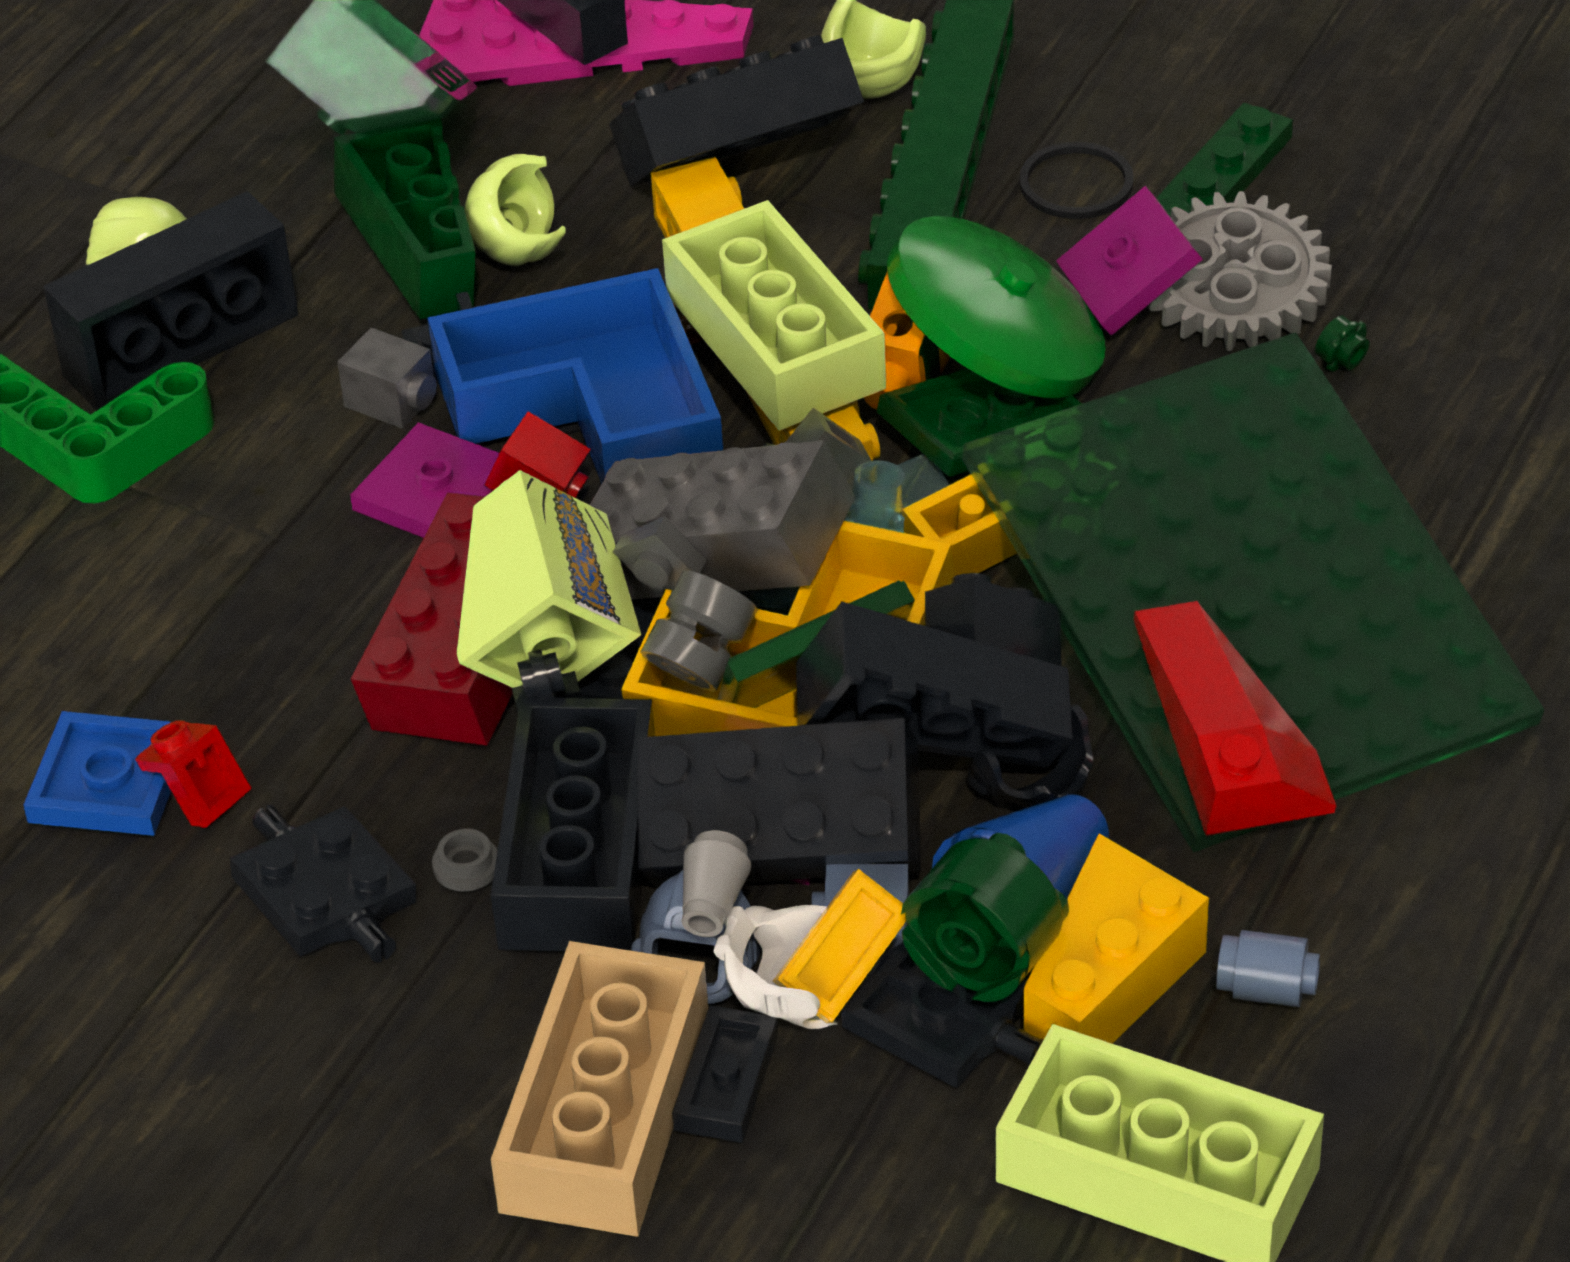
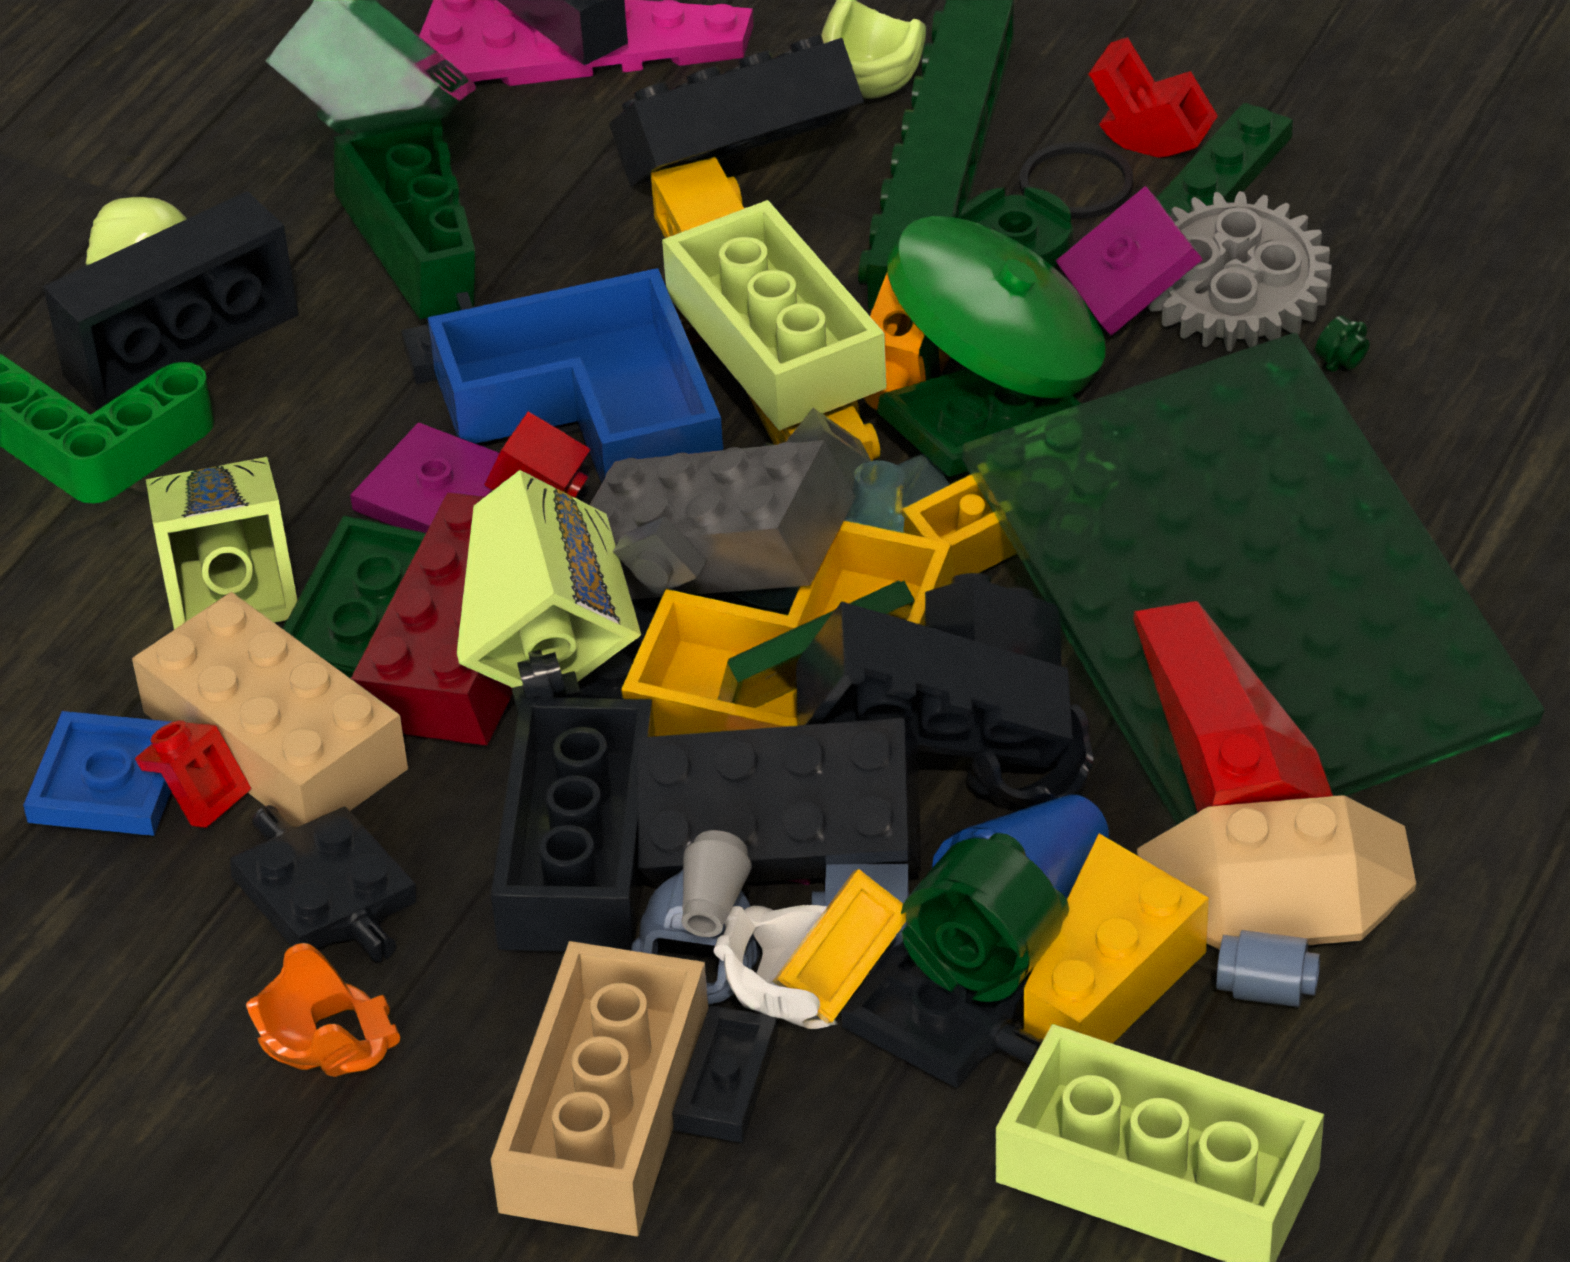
flat silver brick [337,328,436,429] -> none
dark grey plate [432,829,498,891] -> none
yellowish green piece [465,154,566,266] -> none
dark grey wheel [640,570,758,692] -> none
none -> tan brick [132,592,408,827]
none -> yellowish green slope [146,457,298,630]
none -> orange helmet [246,943,400,1077]
none -> dark green tile [282,515,426,679]
none -> dark green plate [960,187,1073,267]
none -> red brick [1088,37,1218,158]
none -> tan wedge [1137,795,1416,950]

